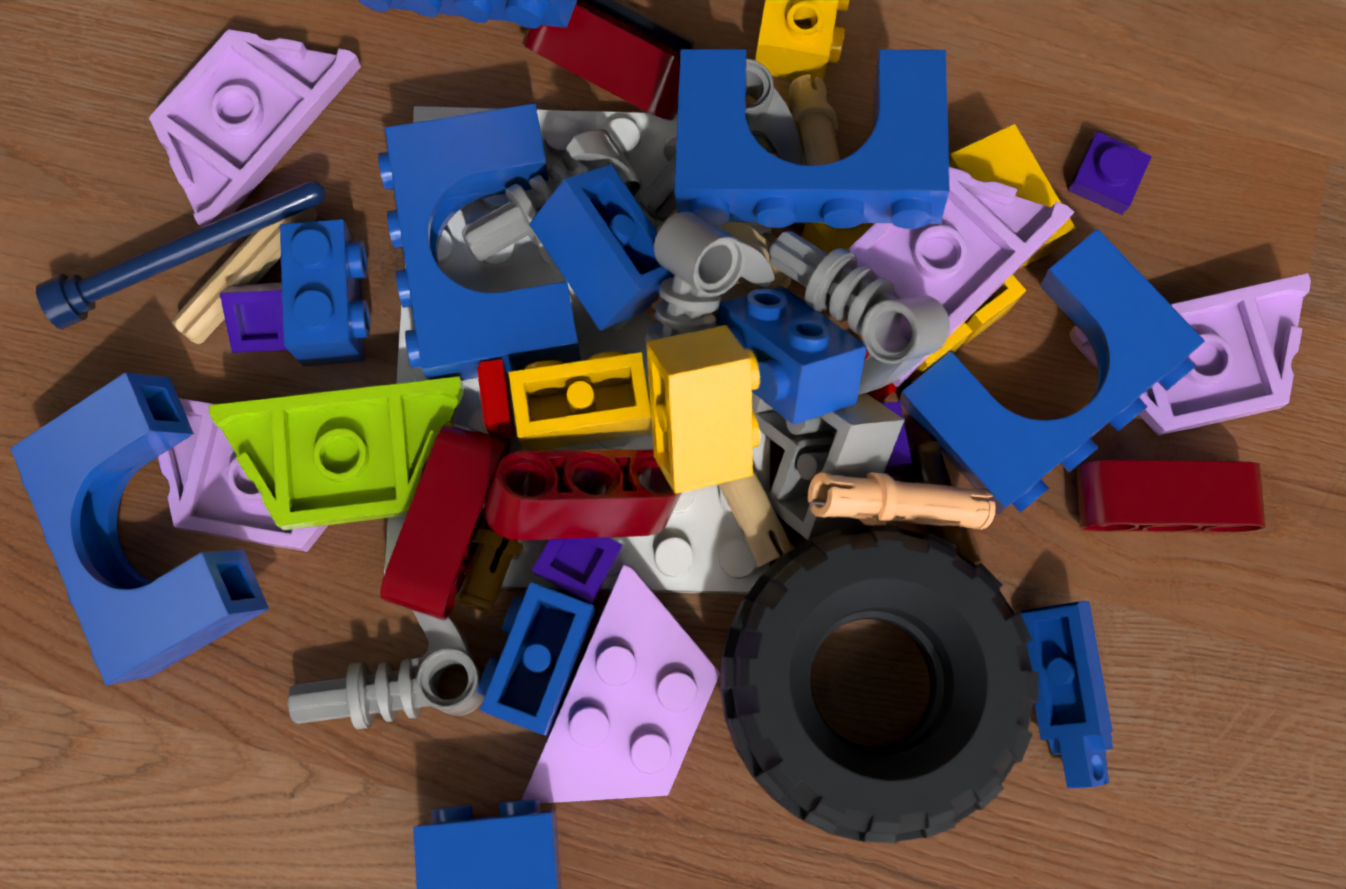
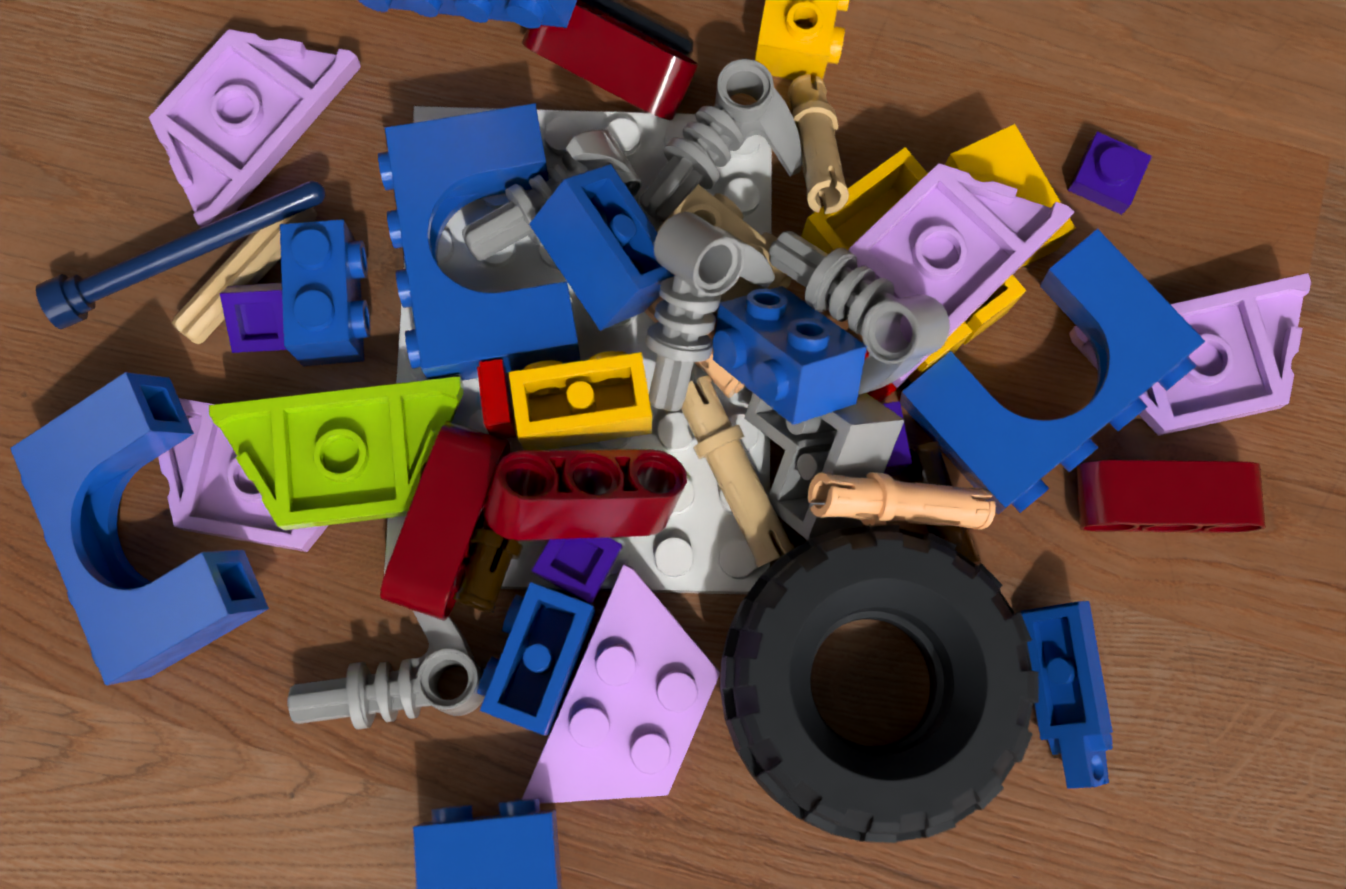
yellow brick [647,325,760,494] -> none
blue arch [674,49,950,229] -> none

